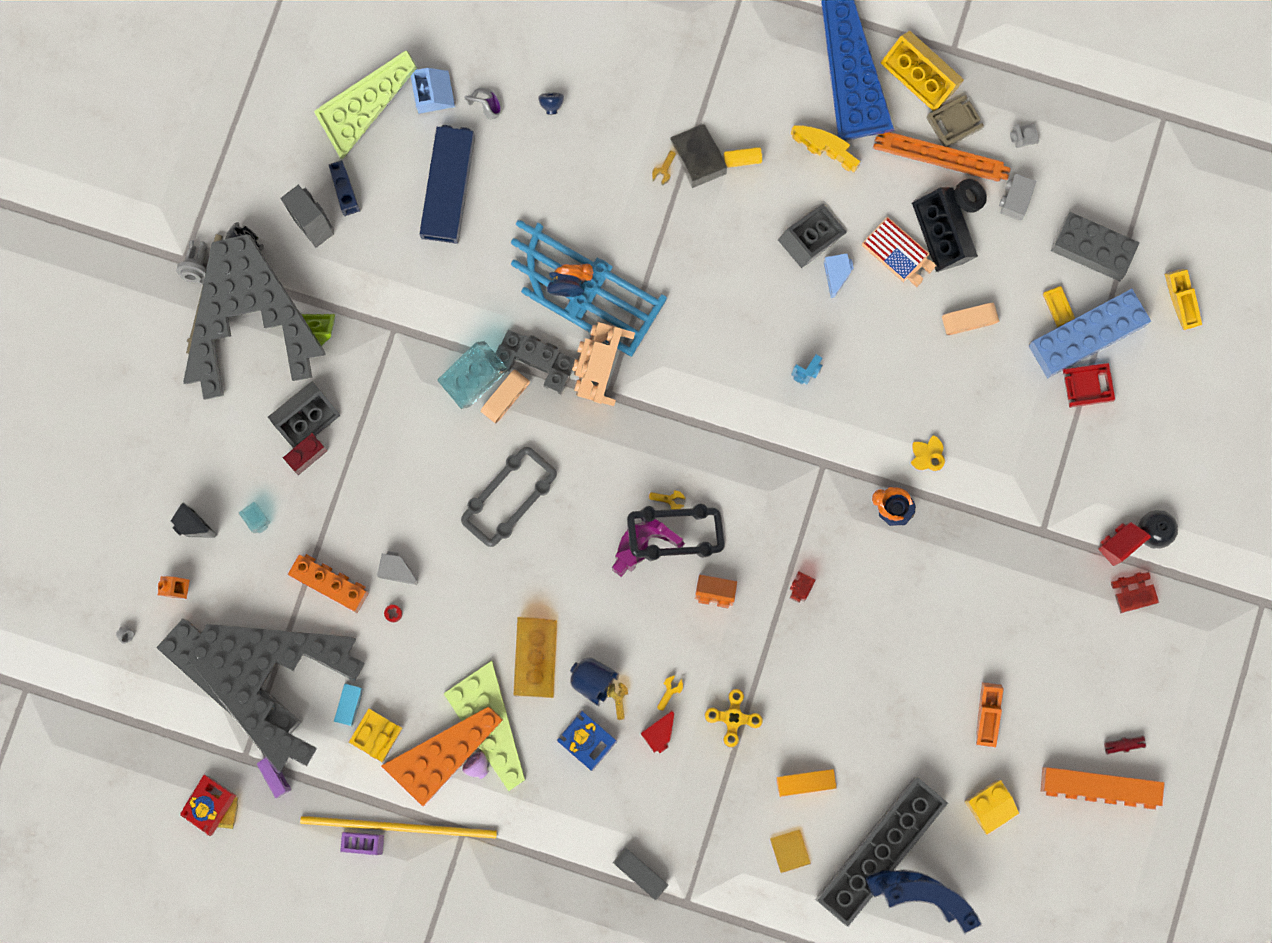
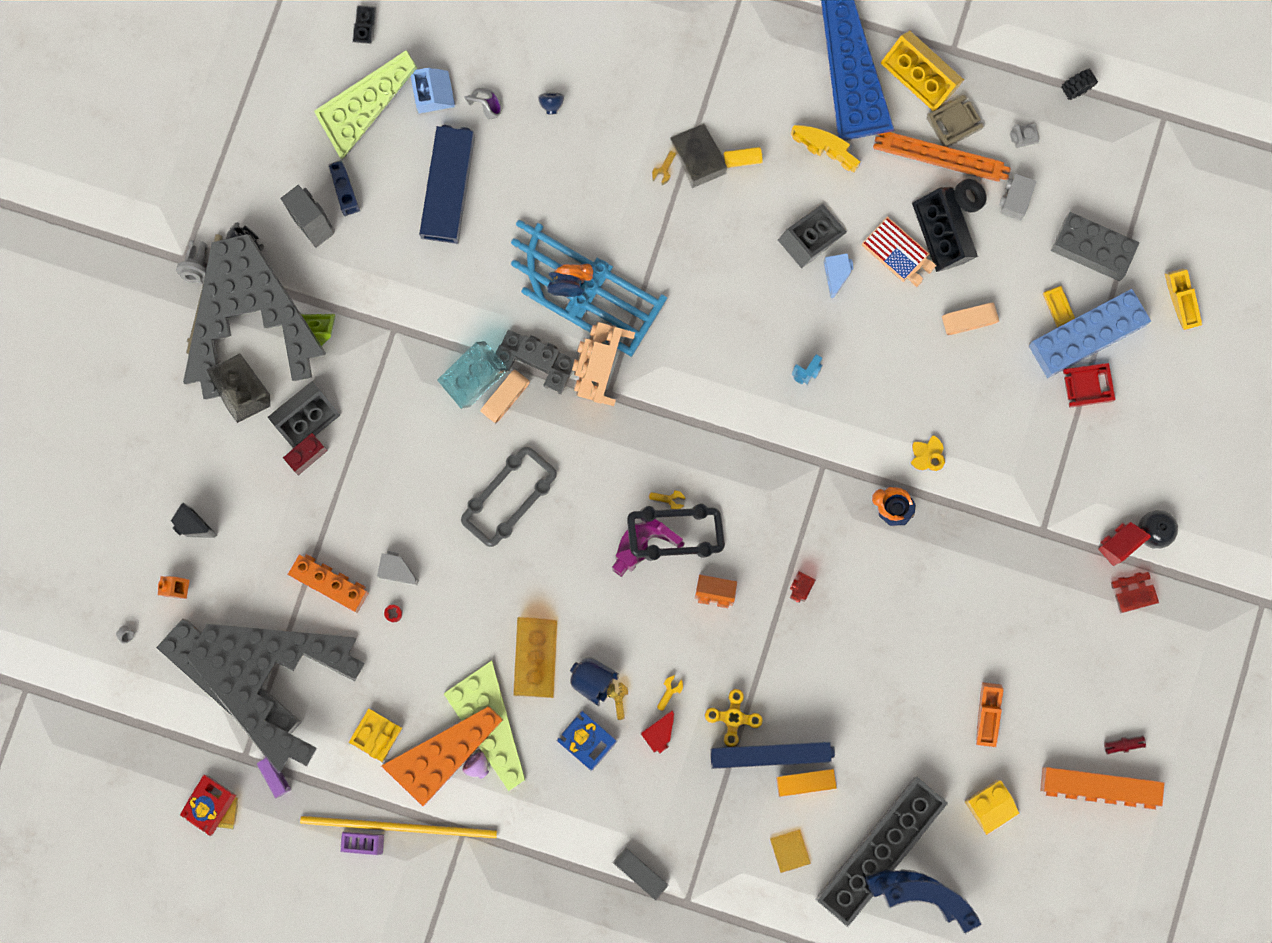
clear light blue brick [239,502,271,534] -> none
medium azure slope [334,684,363,727] -> none
none -> clear smoke slope [207,353,271,423]
none -> black slope [353,6,376,44]
none -> dark blue brick [710,742,835,769]
none -> black tyre [1061,68,1098,100]

